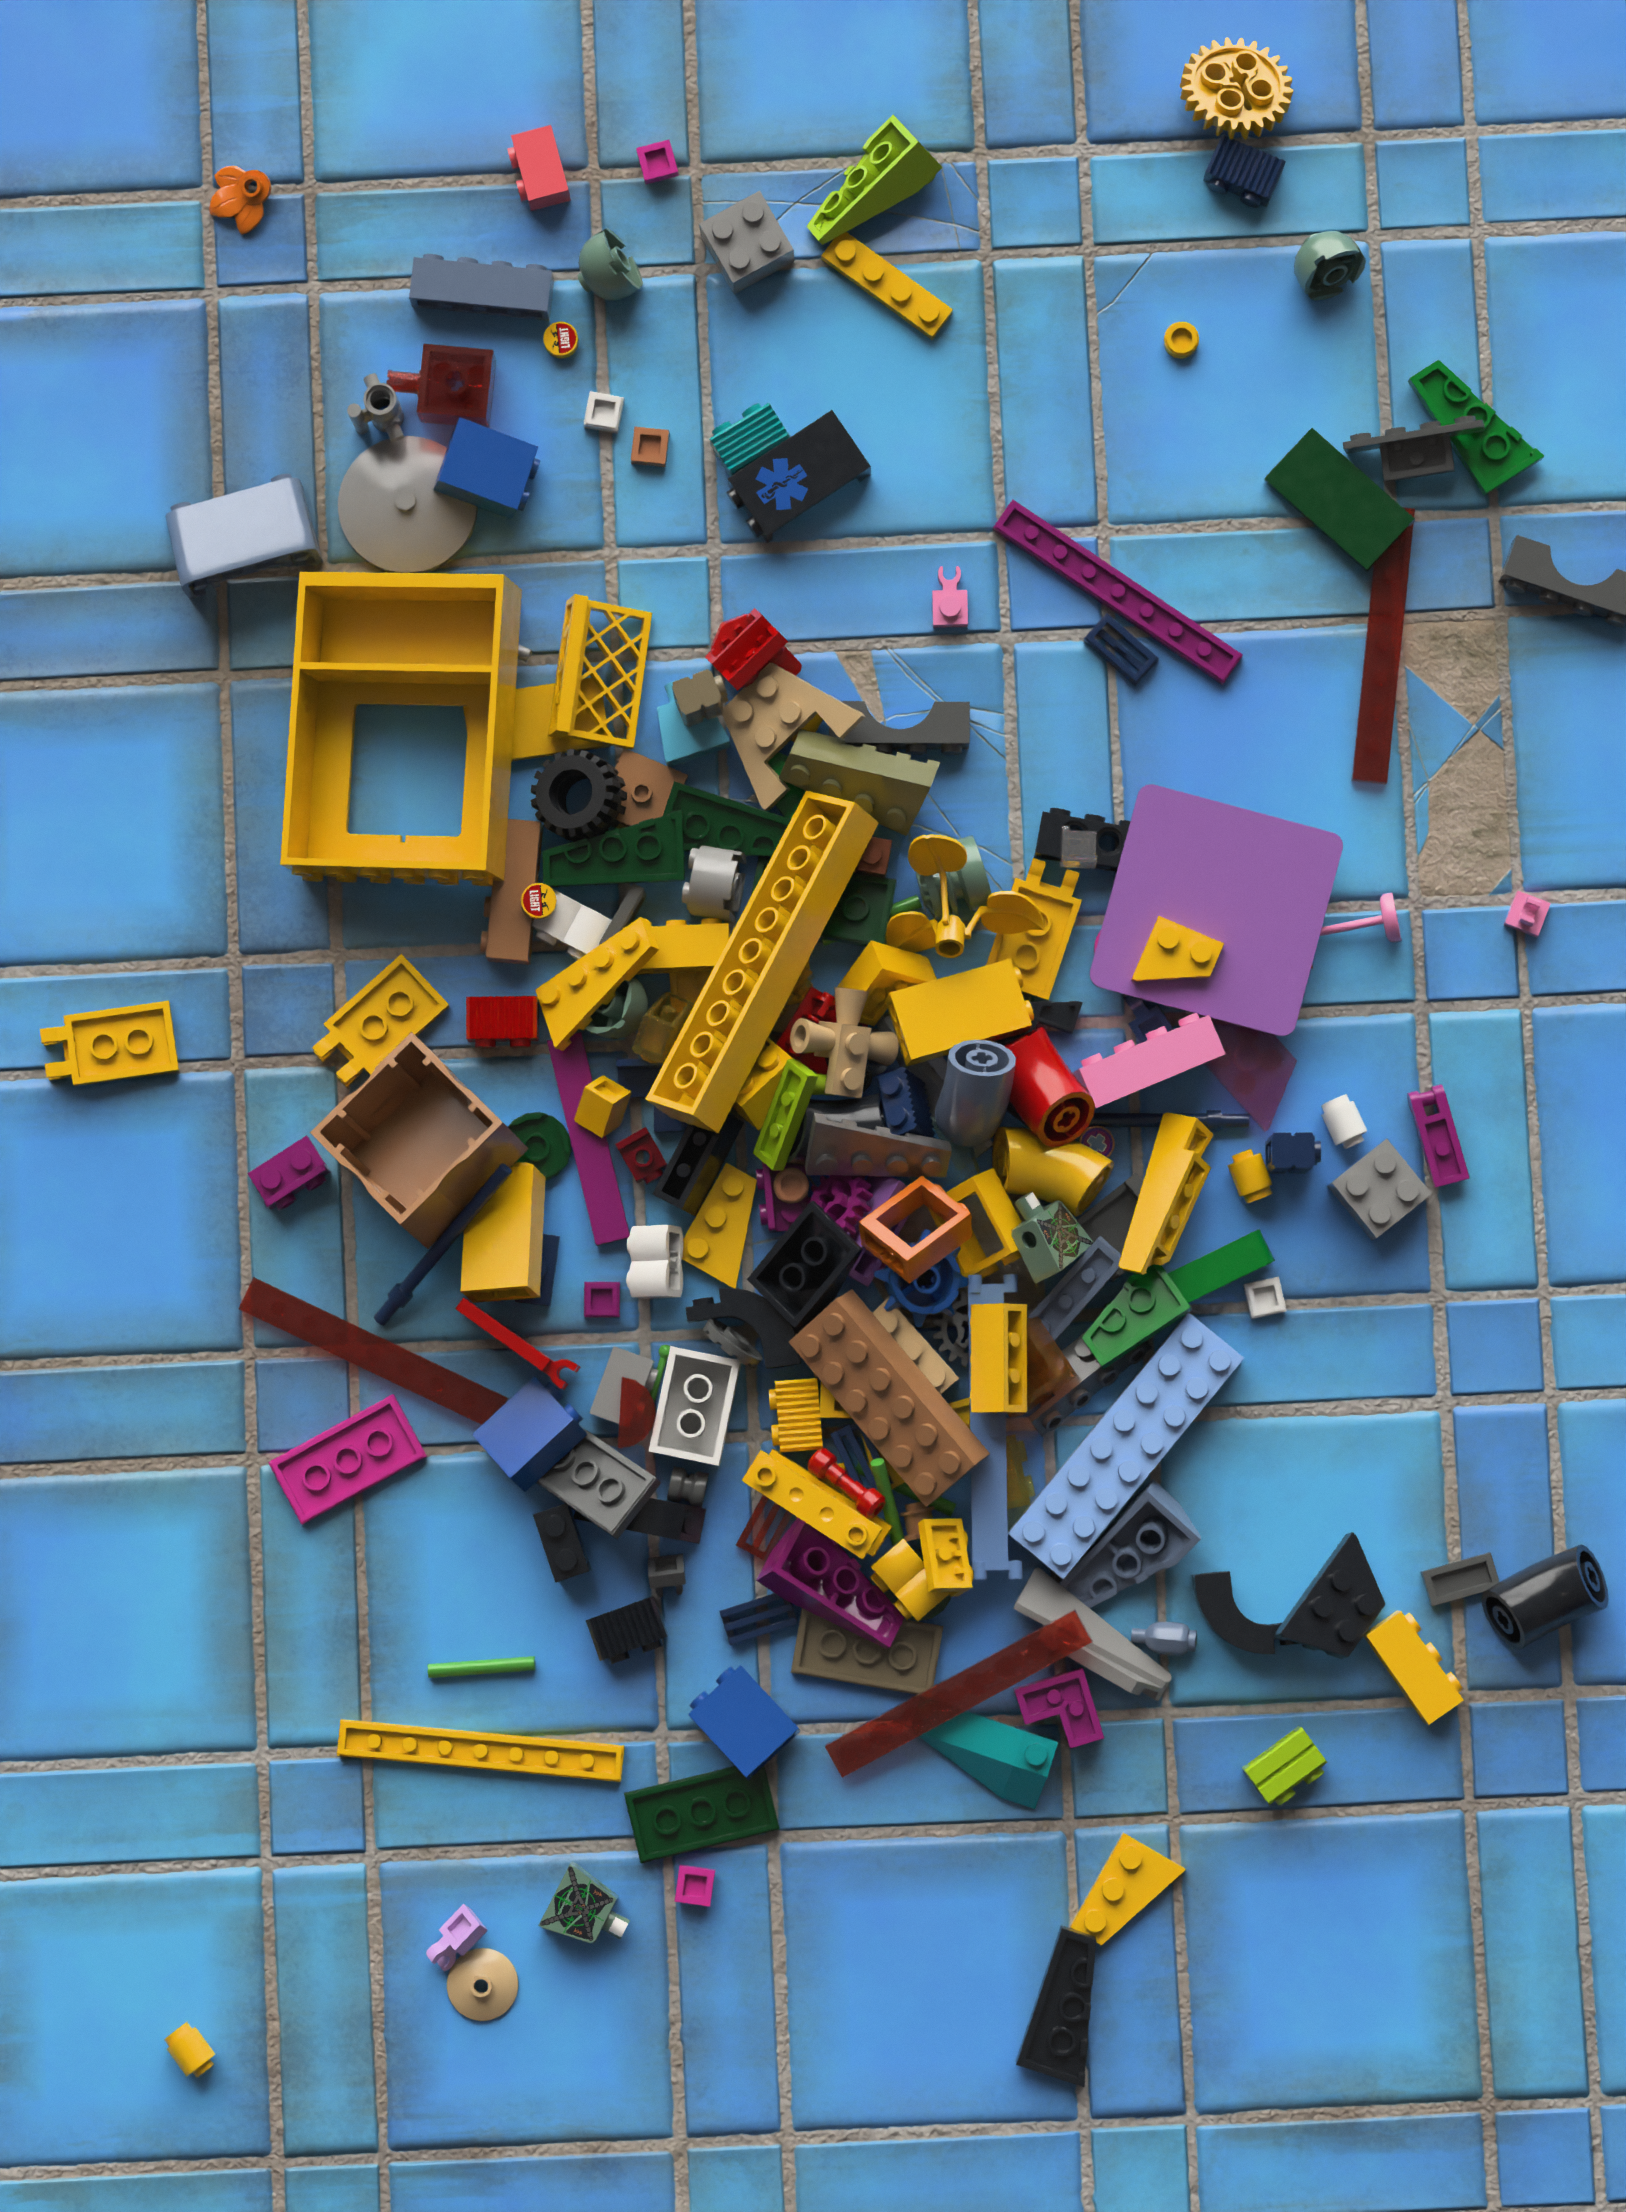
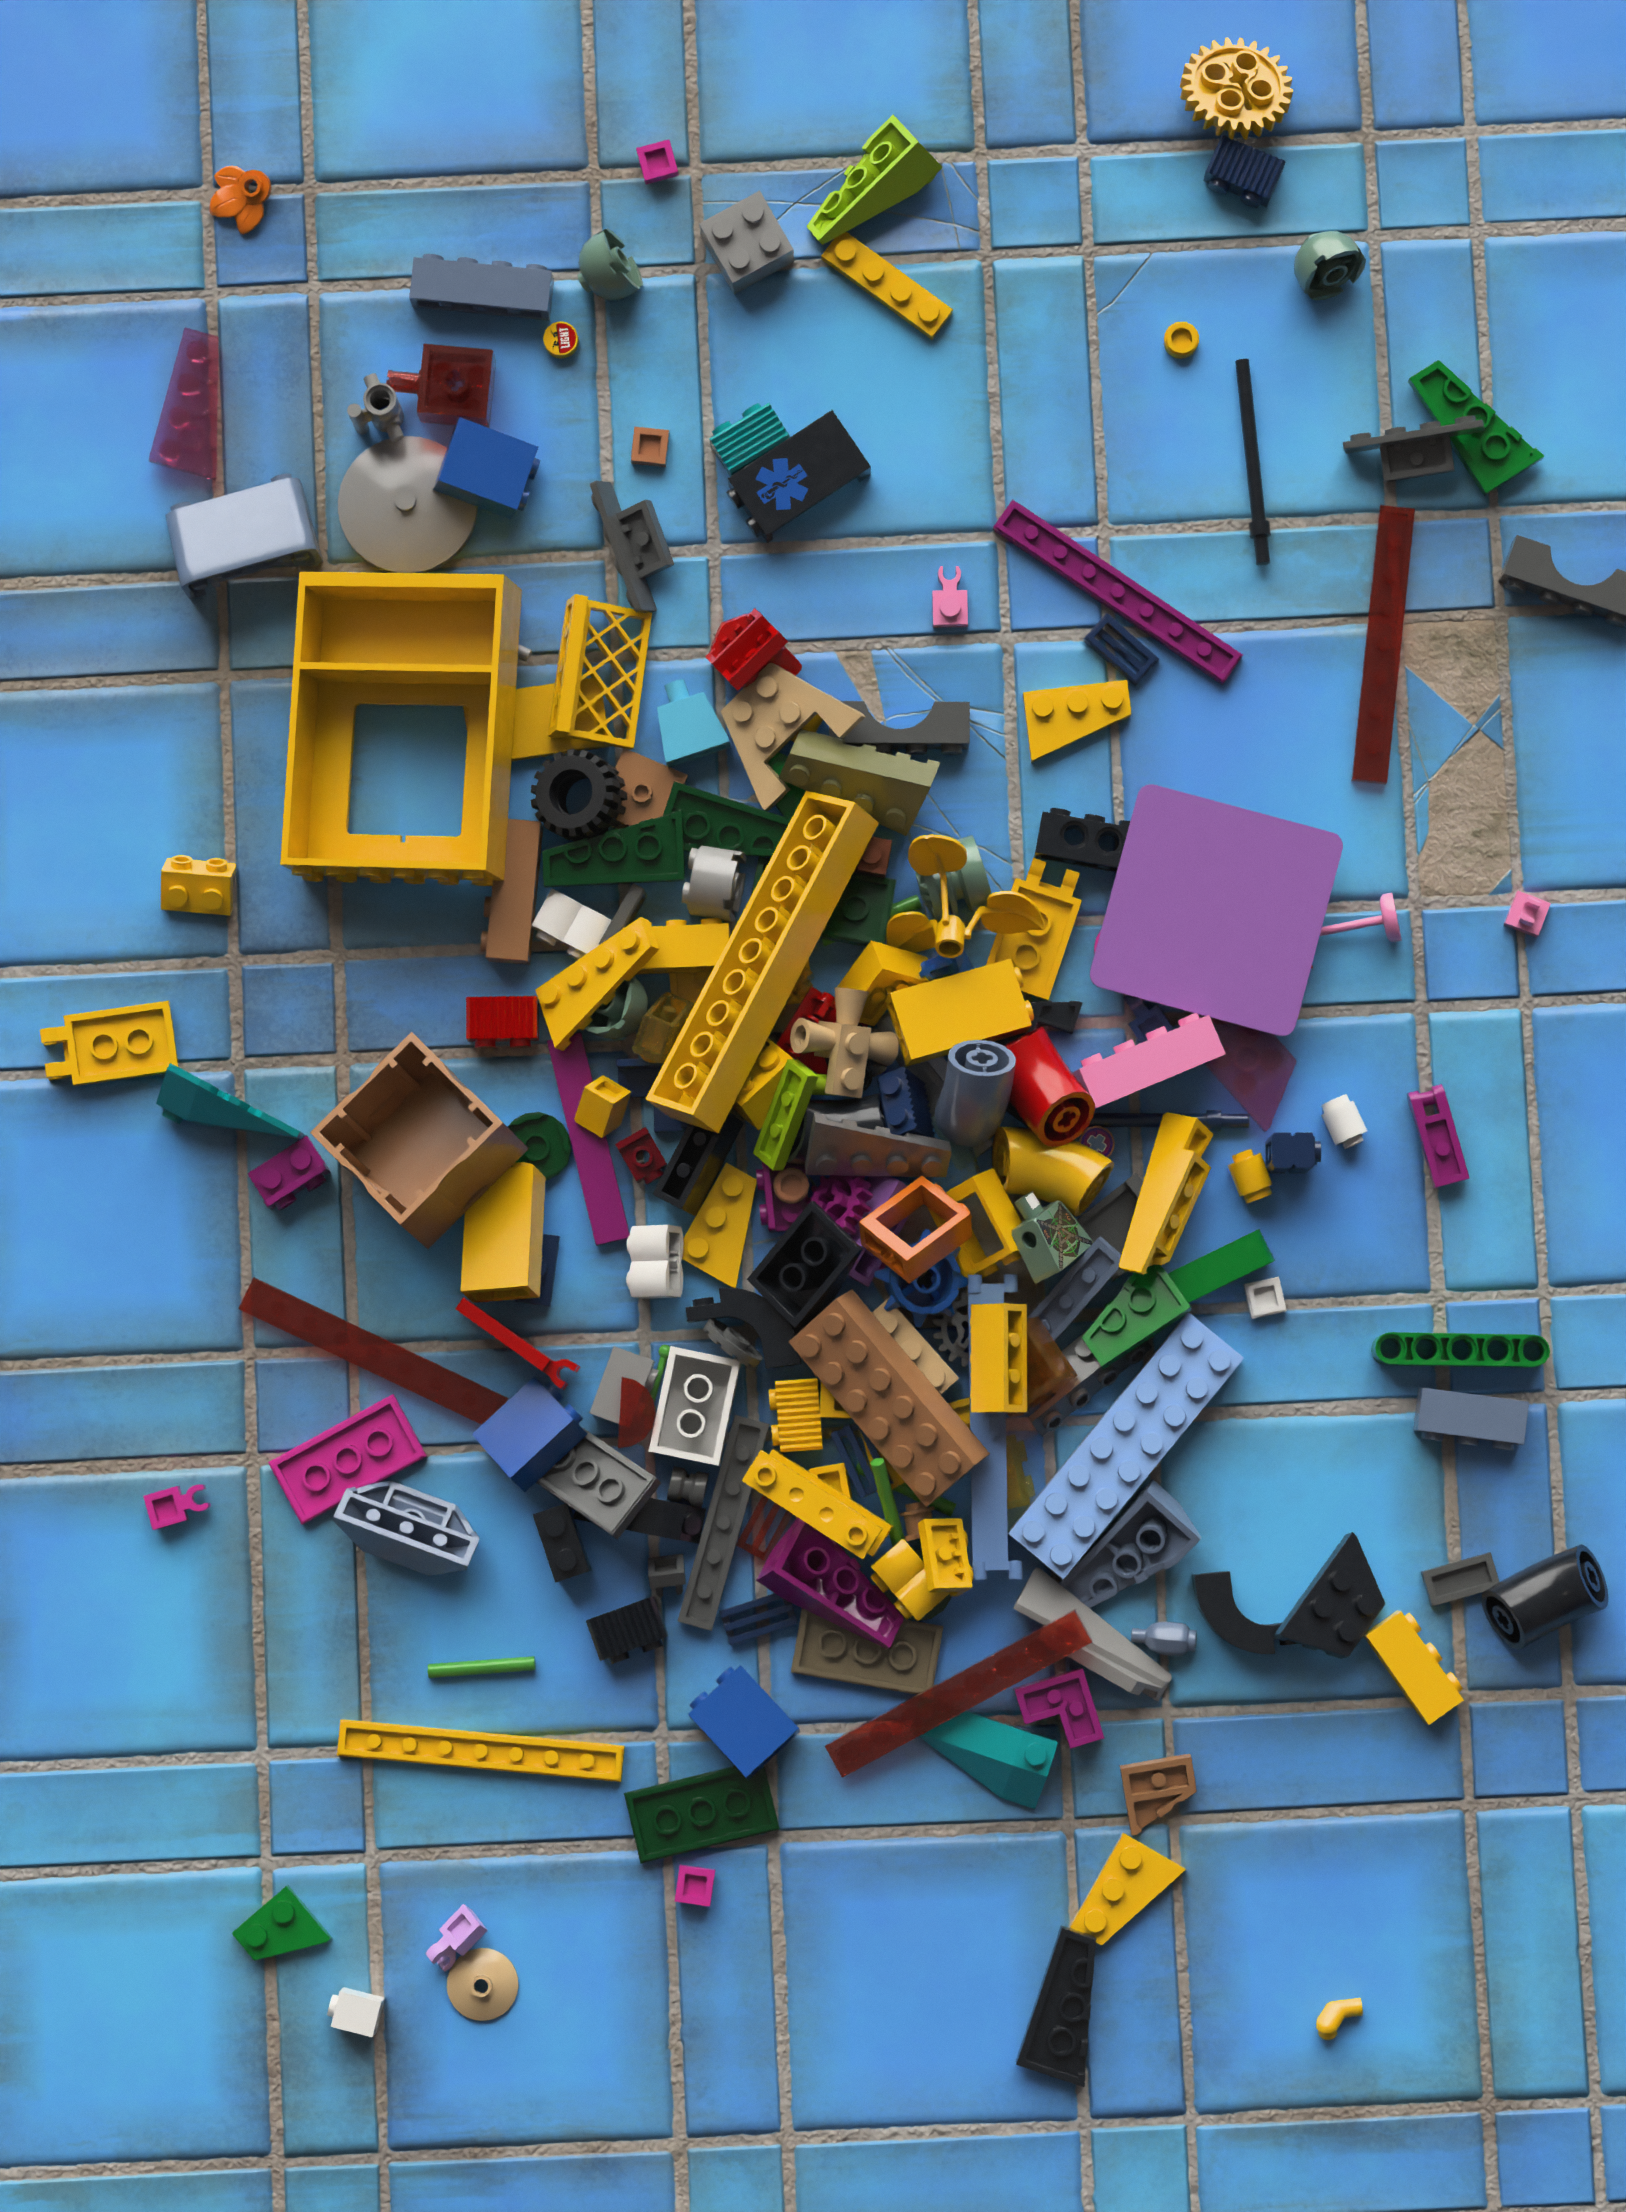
yellow brick [164,2022,215,2078] -> none
yellow tile [312,954,449,1087] -> none
dark blue bar [374,1163,512,1326] -> none
coral brick [507,125,571,211] -> none
tile [521,883,556,919] -> none
torso [538,1861,630,1944] -> none
white tile [583,391,625,434] -> none
magenta tile [584,1282,620,1318] -> none
dark tan brick [672,669,729,727] -> none
red piece [808,1448,886,1519] -> none
clear panel [1059,826,1097,868] -> none
yellow wing [1131,916,1224,982] -> none
lime brick [1242,1726,1327,1806] -> none
dark green tile [1264,428,1415,572] -> none
light grey brick [1328,1139,1432,1240] -> none
none -> dark pink plate [143,1484,211,1530]
none -> clear pink wing [148,327,219,481]
none -> teal wedge [156,1063,305,1140]
none -> yellow bracket [161,855,236,916]
none -> green wing [232,1885,332,1961]
none -> white brick [327,1987,385,2037]
none -> sand blue wedge [333,1481,480,1576]
none -> dark grey bracket [590,480,674,613]
none -> dark grey plate [678,1415,770,1631]
none -> blue axle [919,950,975,981]
none -> yellow wing [1023,680,1131,763]
none -> medium nougat wing [1119,1753,1197,1836]
none -> black bar [1235,359,1271,565]
none -> yellow arm [1316,1998,1363,2040]
none -> green beam [1371,1332,1550,1368]
none -> sand blue brick [1413,1388,1529,1451]

